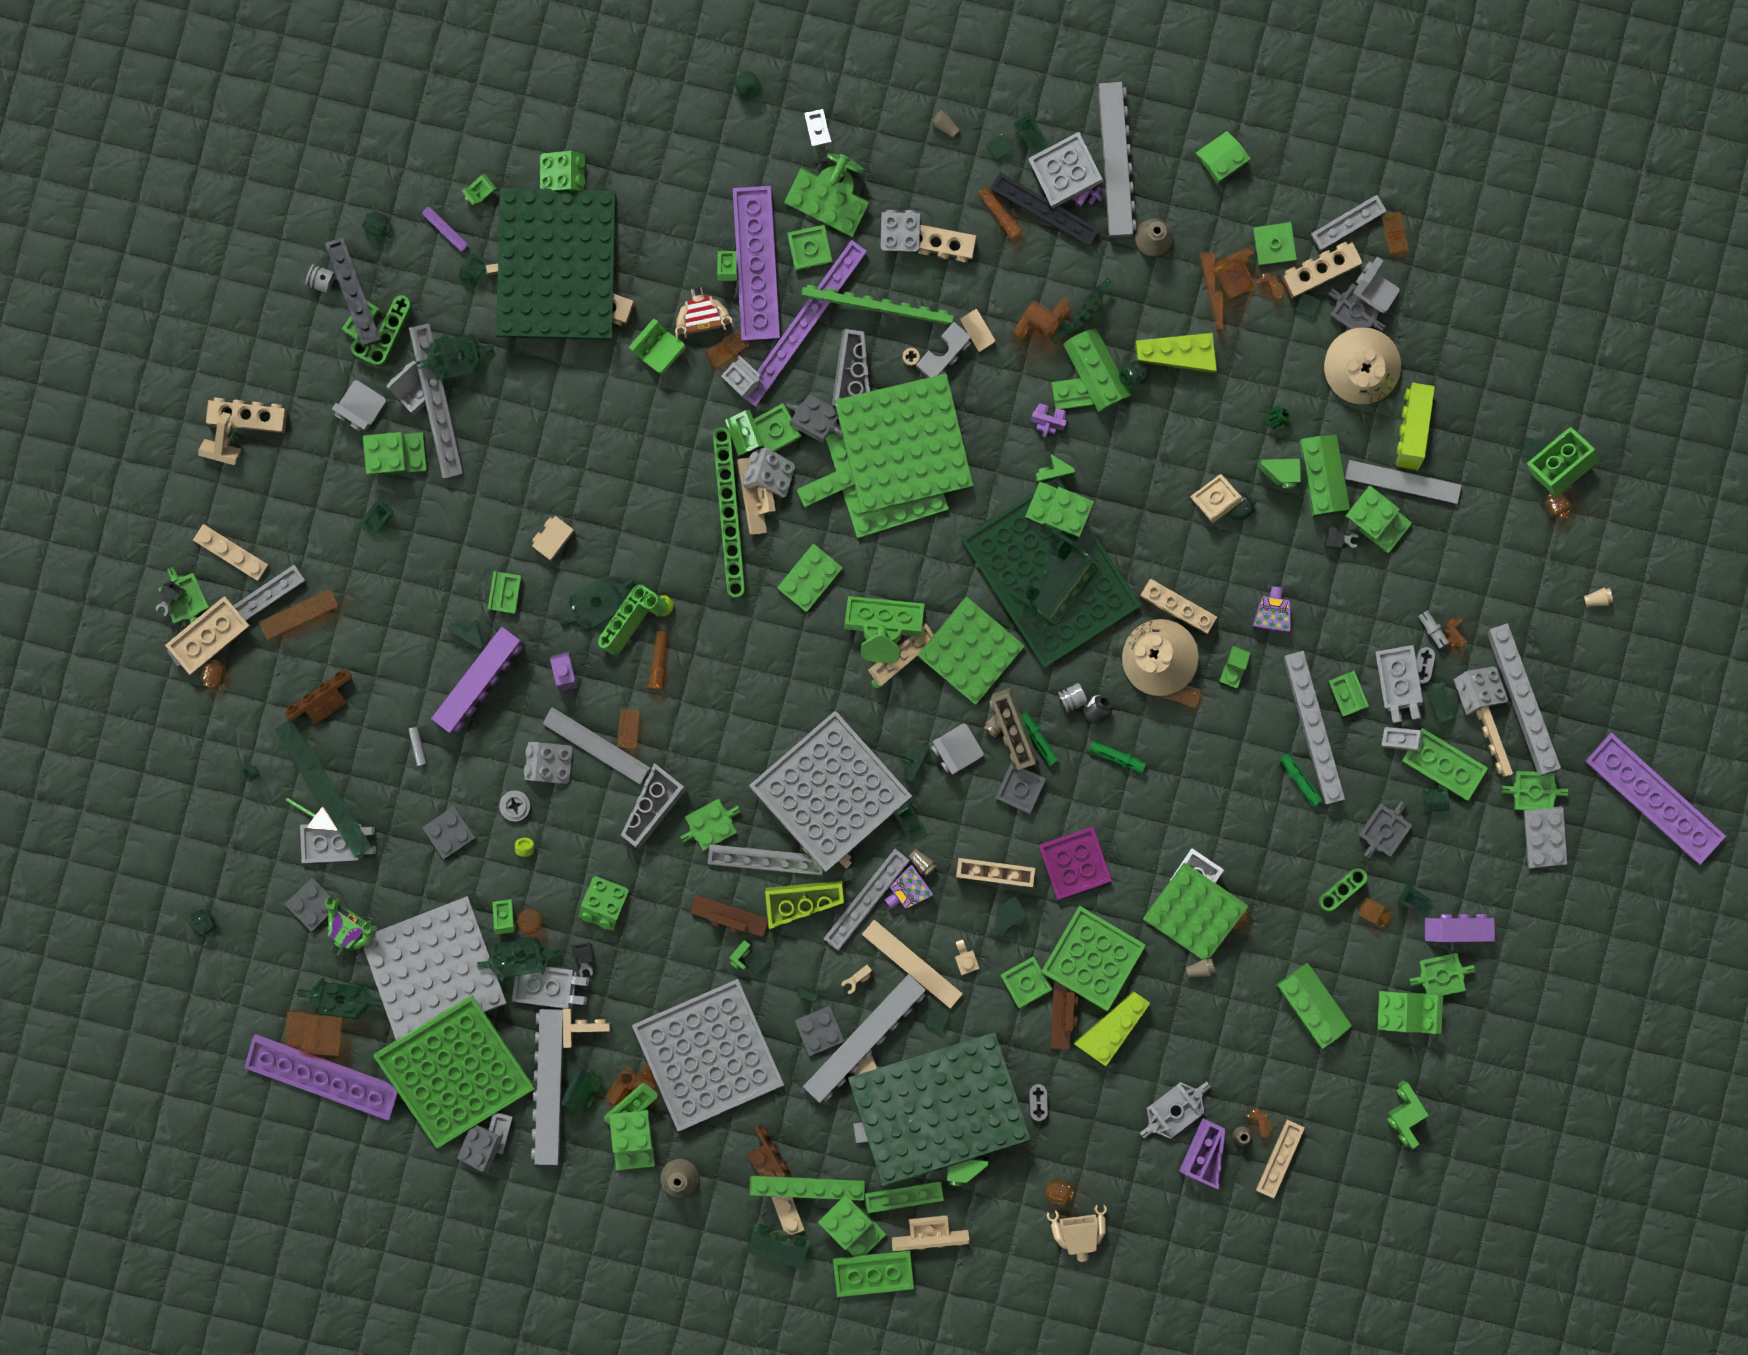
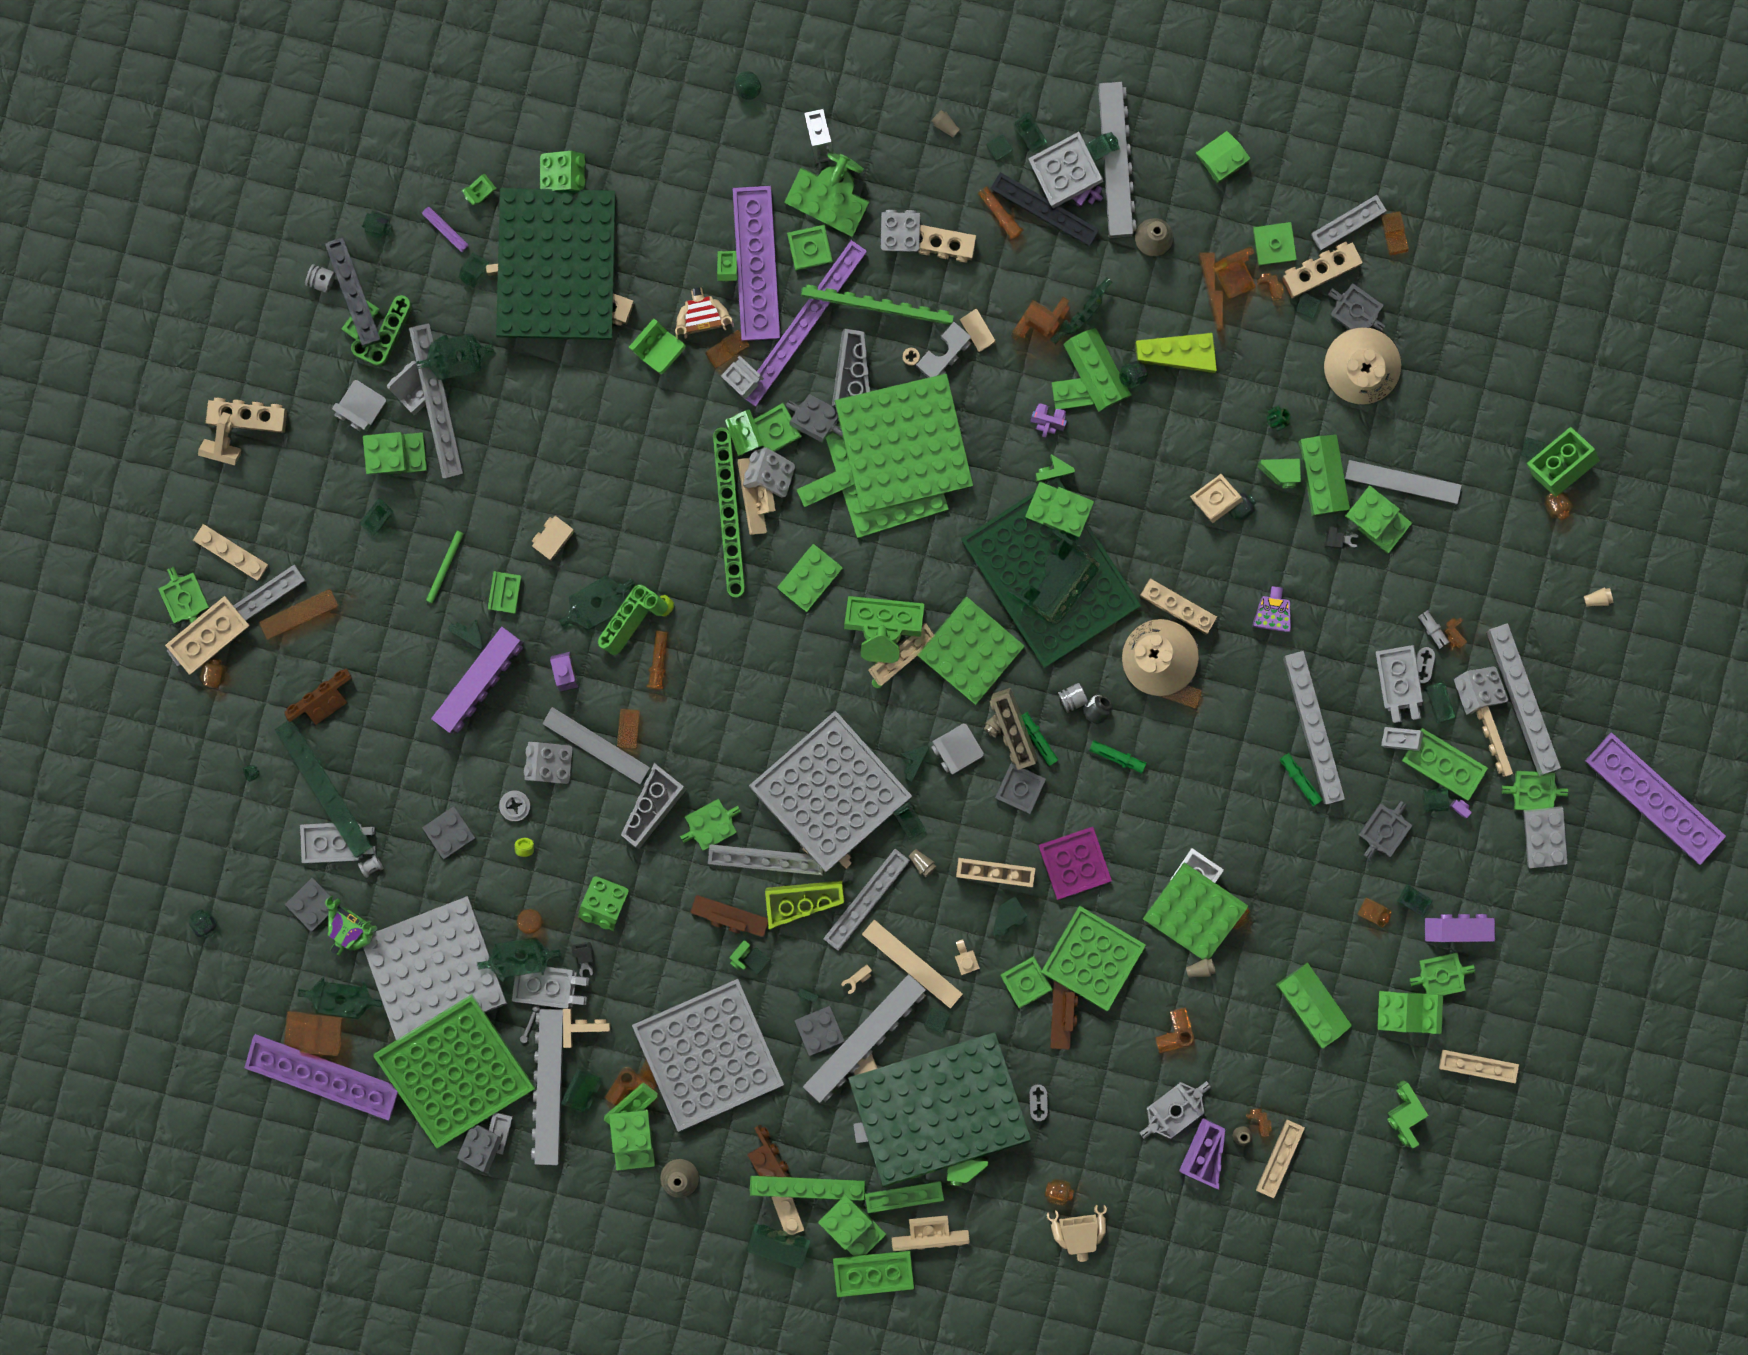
pearl dark grey piece [156,581,186,616] -> none
piece [286,798,339,831] -> none
light grey piece [408,727,426,766] -> none
bright green slope [493,899,516,935] -> none
medium lavender torso [885,865,933,909] -> none
lime wedge [1074,991,1150,1066] -> none
bright green slope [1219,646,1250,689] -> none
bright green beam [1318,869,1367,911] -> none
bright green plate [1328,671,1368,717] -> none
light grey bracket [1353,257,1399,313] -> none
lime wedge [1396,383,1435,470] -> none
none -> light grey bush [358,854,383,878]
none -> bright green bar [426,531,464,603]
none -> light grey hinge [520,1005,540,1043]
none -> clear green bracket [1086,132,1120,162]
none -> clear orange piece [1155,1007,1194,1053]
none -> tan plate [1439,1050,1519,1083]
none -> medium lavender plate [1449,800,1472,818]

